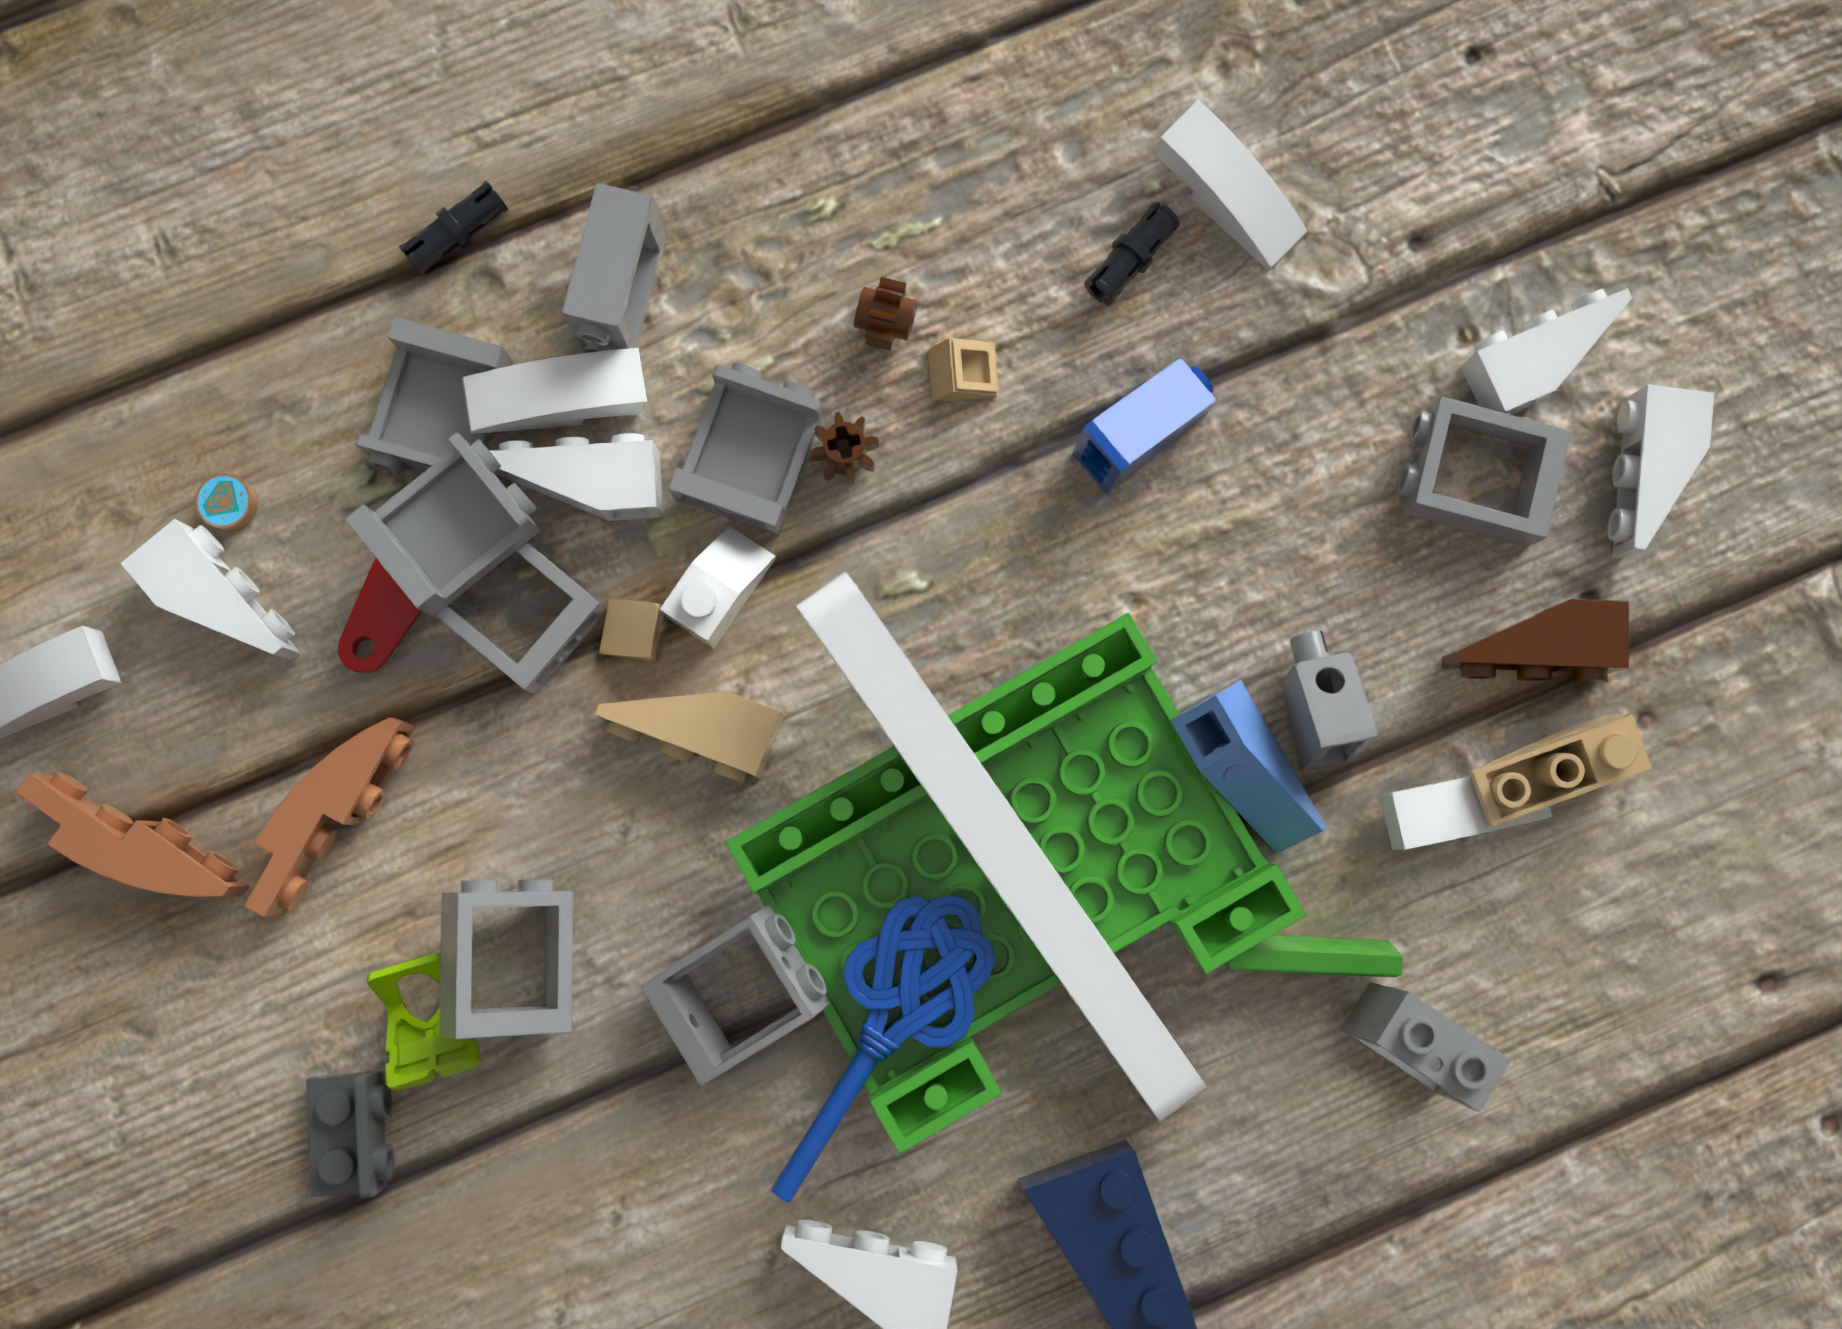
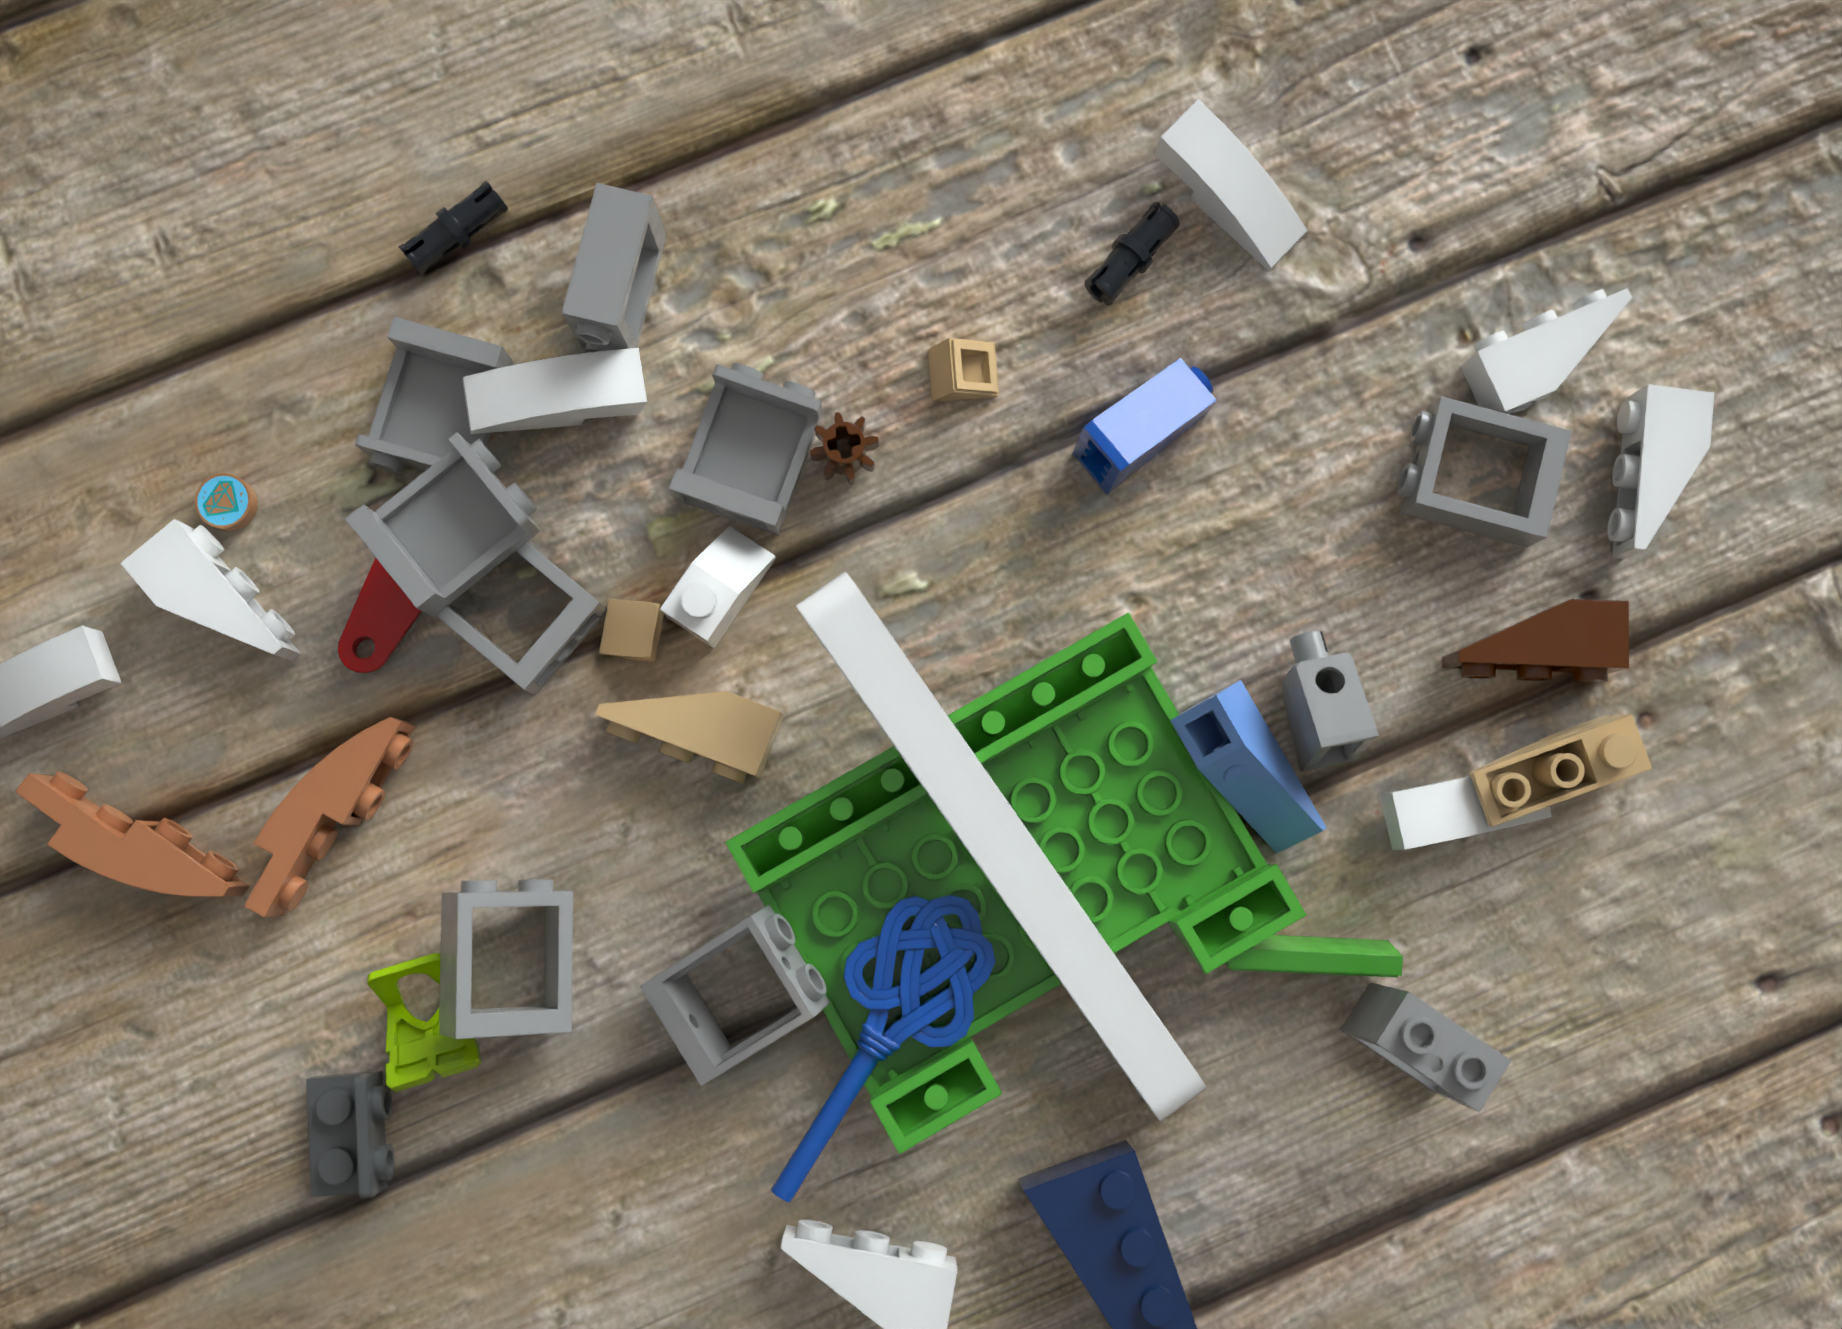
white slope [490,433,664,521] -> none
reddish brown gear [854,277,918,351] -> none

